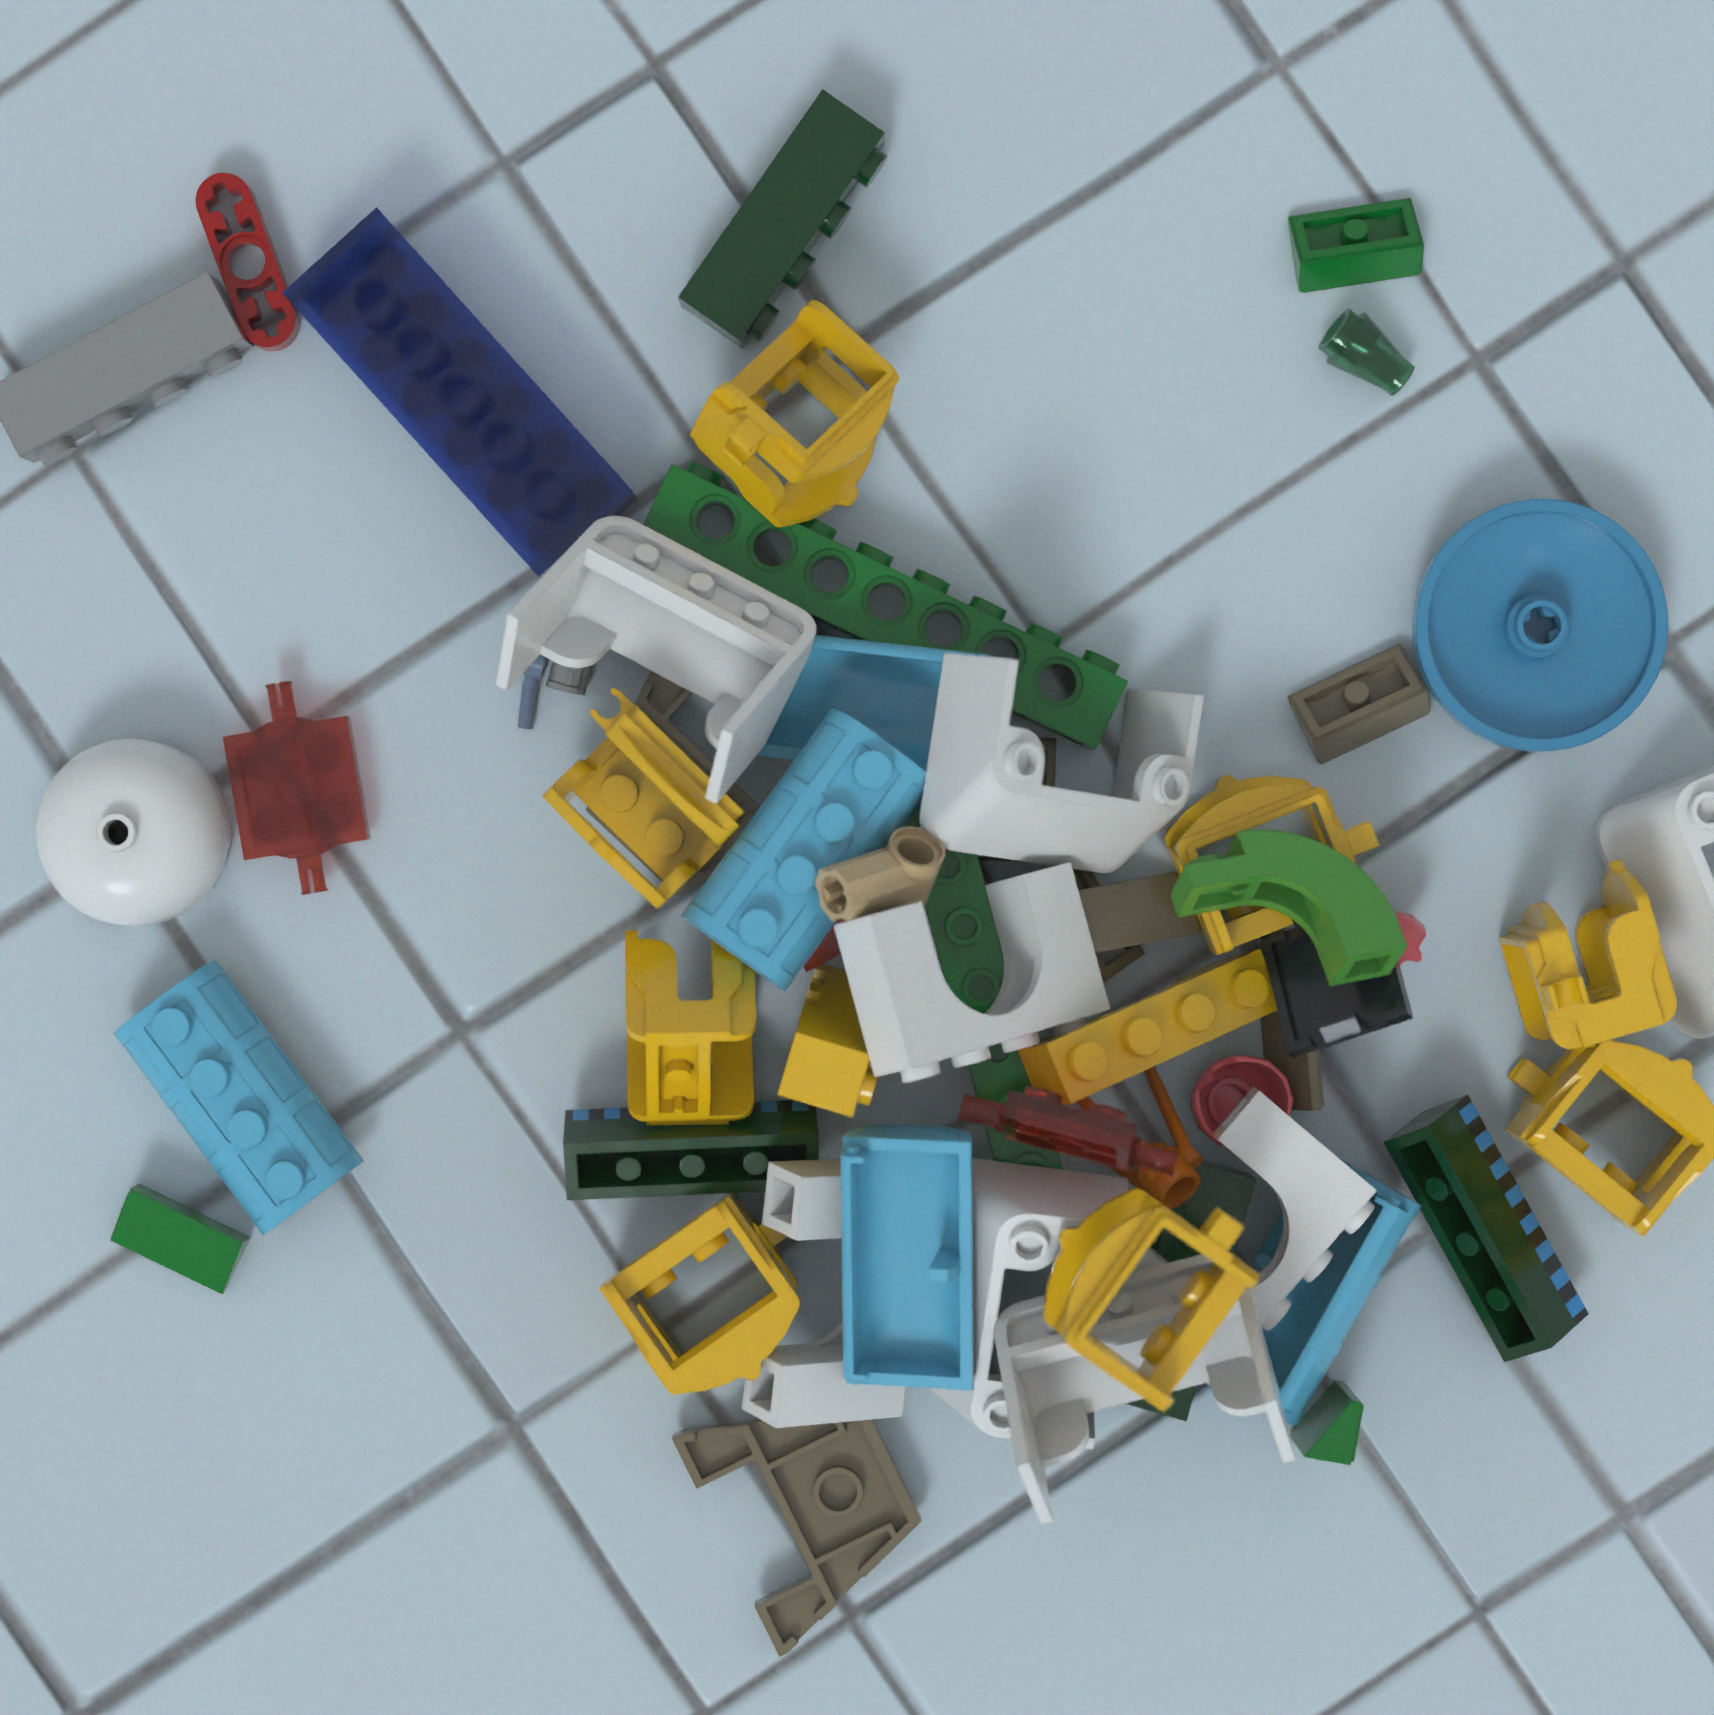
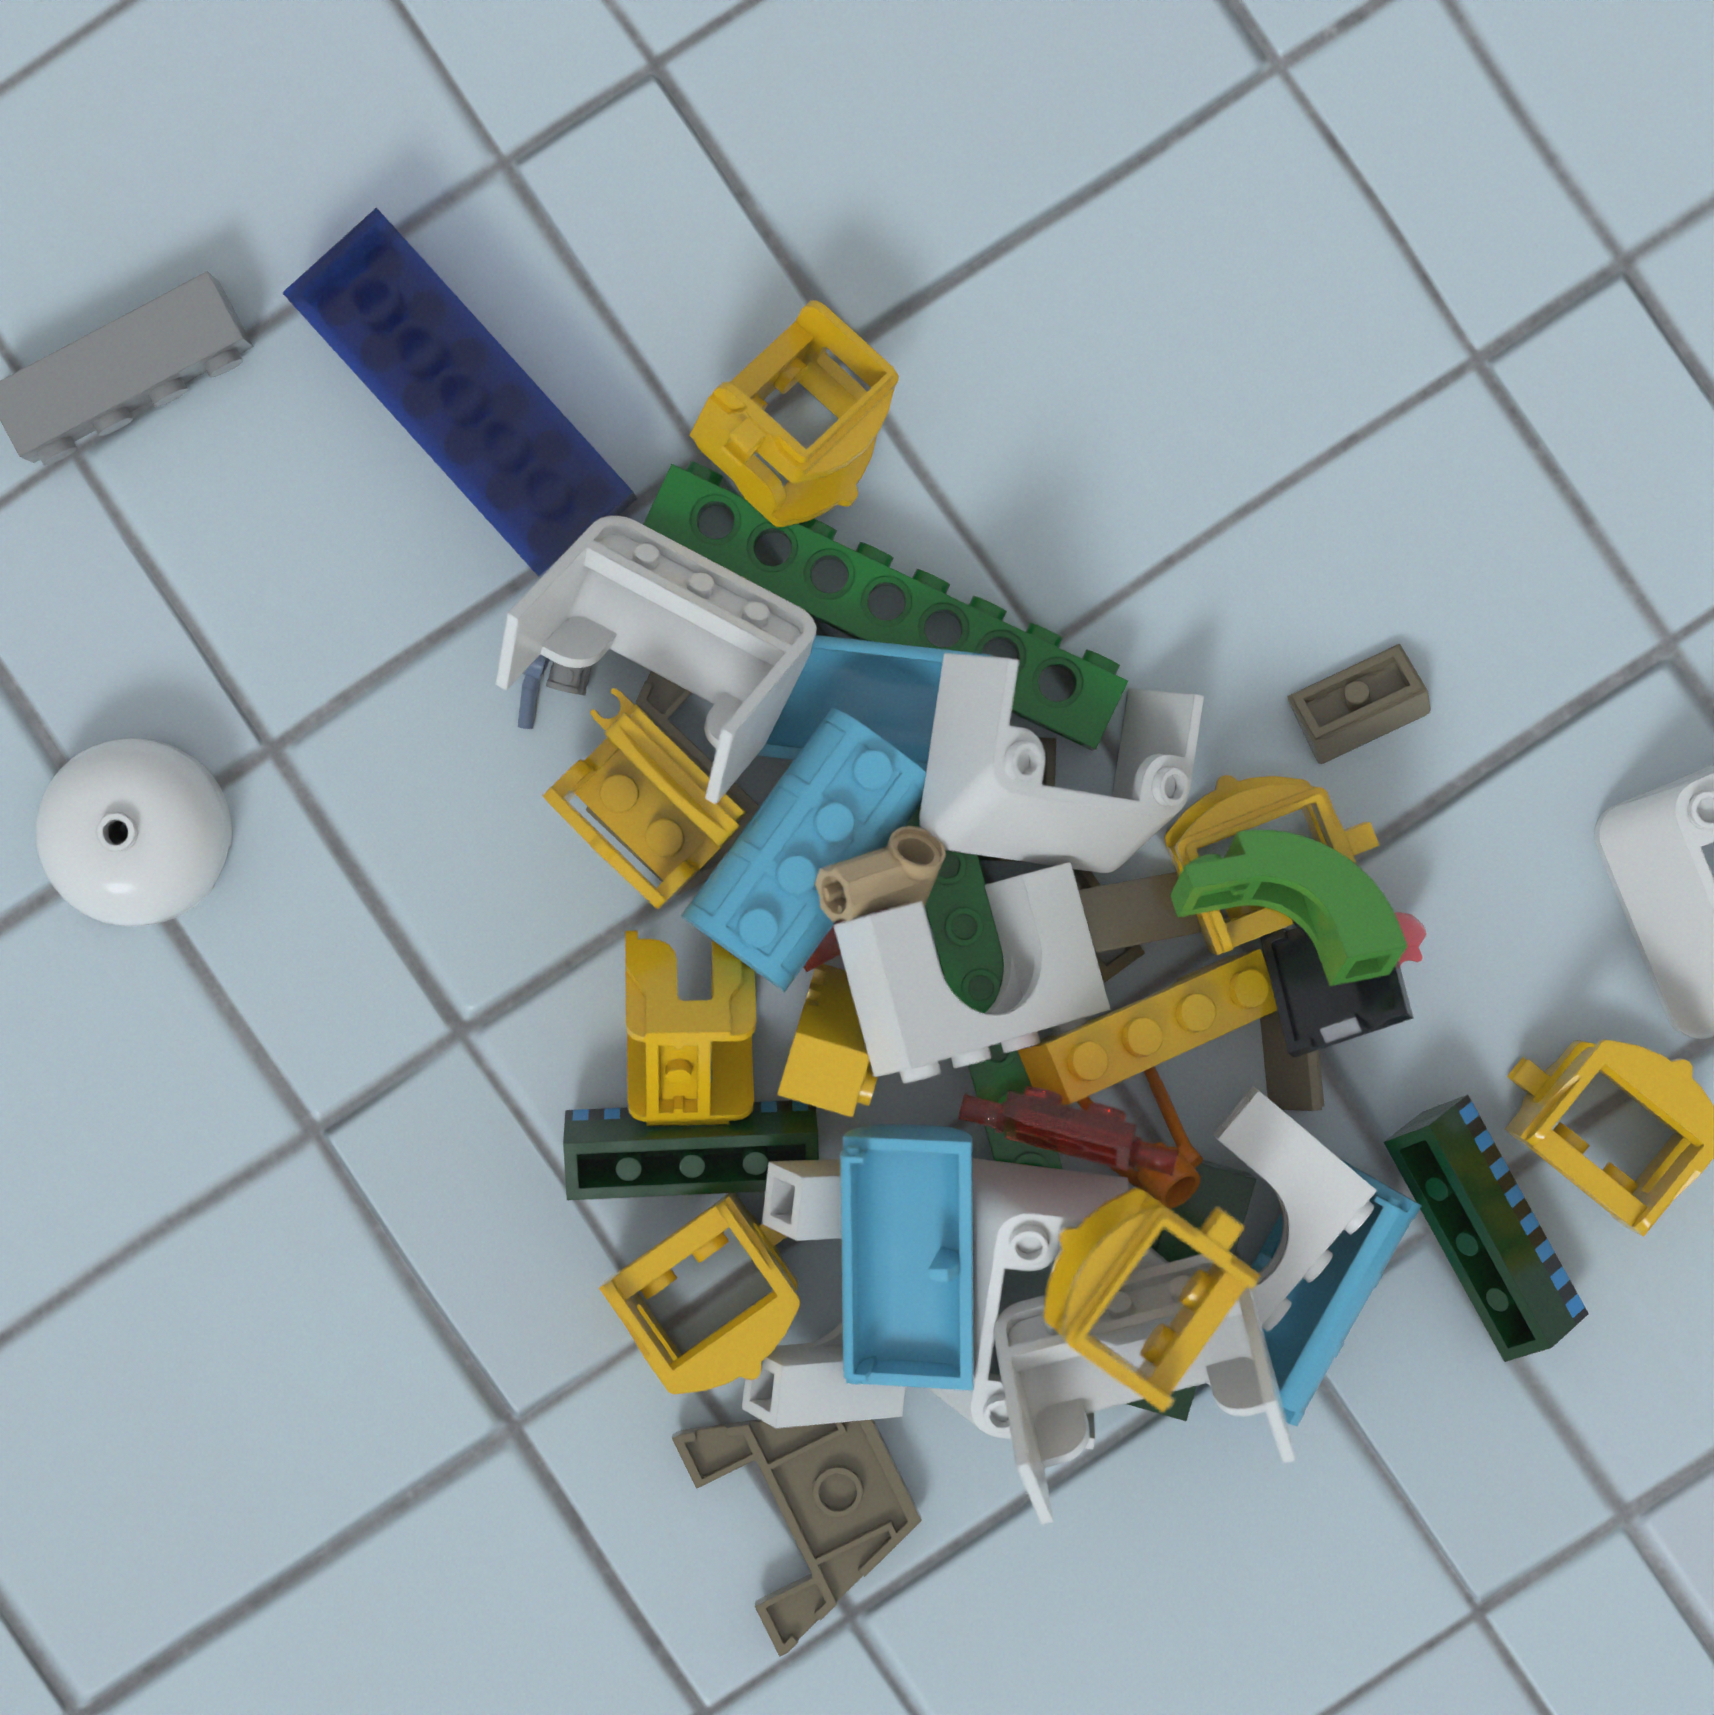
green slope [110,1184,251,1294] -> none
medium azure container [113,960,364,1235] -> none
red beam [195,173,300,351] -> none
clear red plate [223,681,371,895] -> none
dark green brick [678,89,888,349] -> none
coral hair [1190,1054,1294,1147] -> none
green slope [1288,198,1424,293] -> none
green slope [1290,1380,1364,1465] -> none
clear green cone [1318,308,1415,396] -> none
dark azure dish [1412,499,1668,752] -> none
yellow animal [1499,859,1677,1049] -> none

